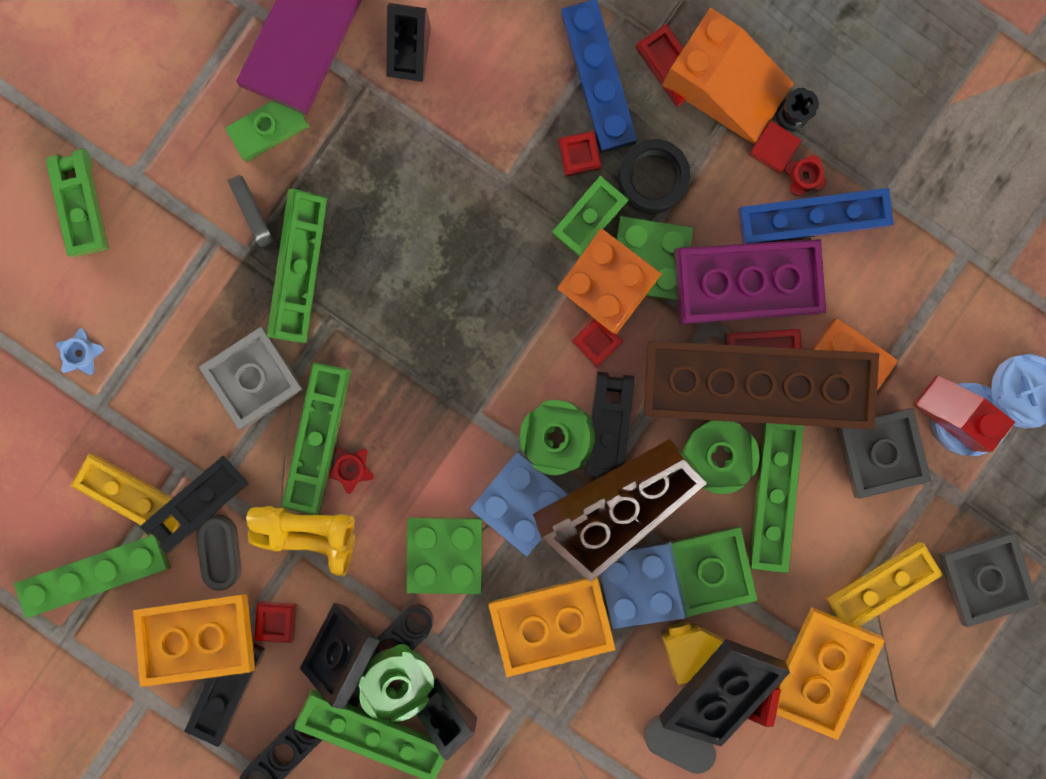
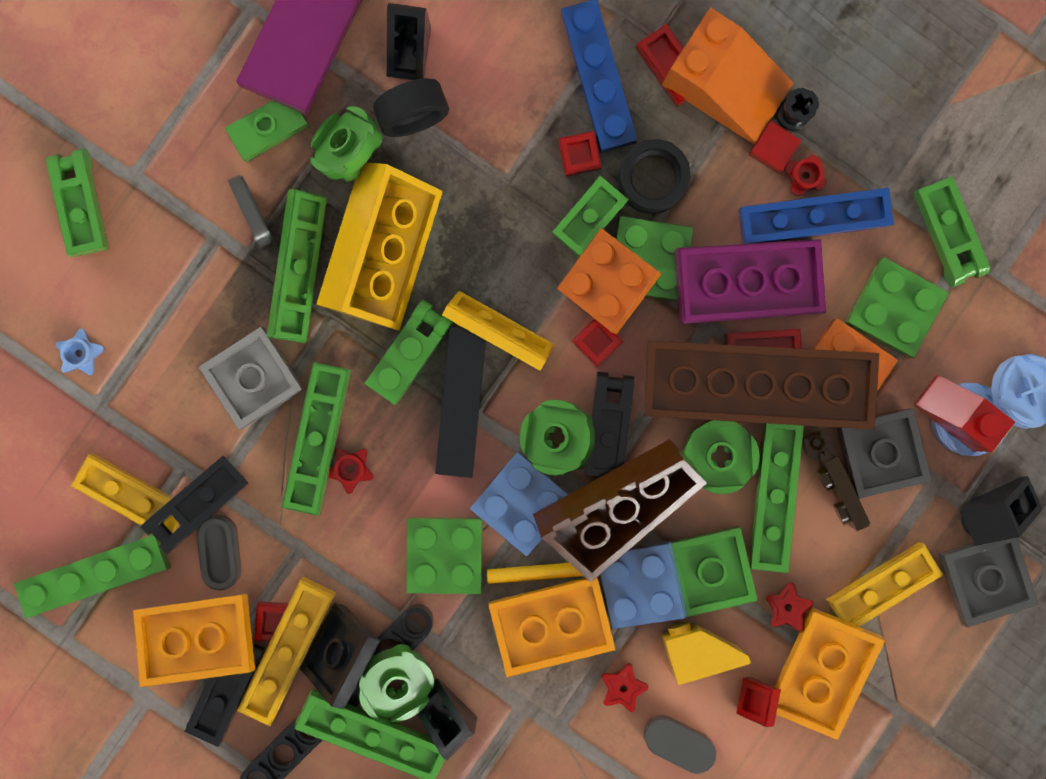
yellow piece [246,506,355,577] -> none
black plate [659,639,790,747] -> none
none -> yellow tile [237,576,336,727]
none -> bright green plate [310,106,383,182]
none -> yellow slope [316,162,443,331]
none -> bright green plate [364,299,453,405]
none -> black tyre [373,78,449,137]
none -> black tile [435,326,486,478]
none -> yellow tile [442,291,555,371]
none -> yellow bar [487,562,583,584]
none -> red plate [601,663,649,712]
none -> red plate [766,582,814,631]
none -> dark brown hinge [802,429,870,531]
none -> bright green plate [845,257,949,358]
none -> bright green plate [913,176,990,288]
none -> black slope [960,476,1043,546]

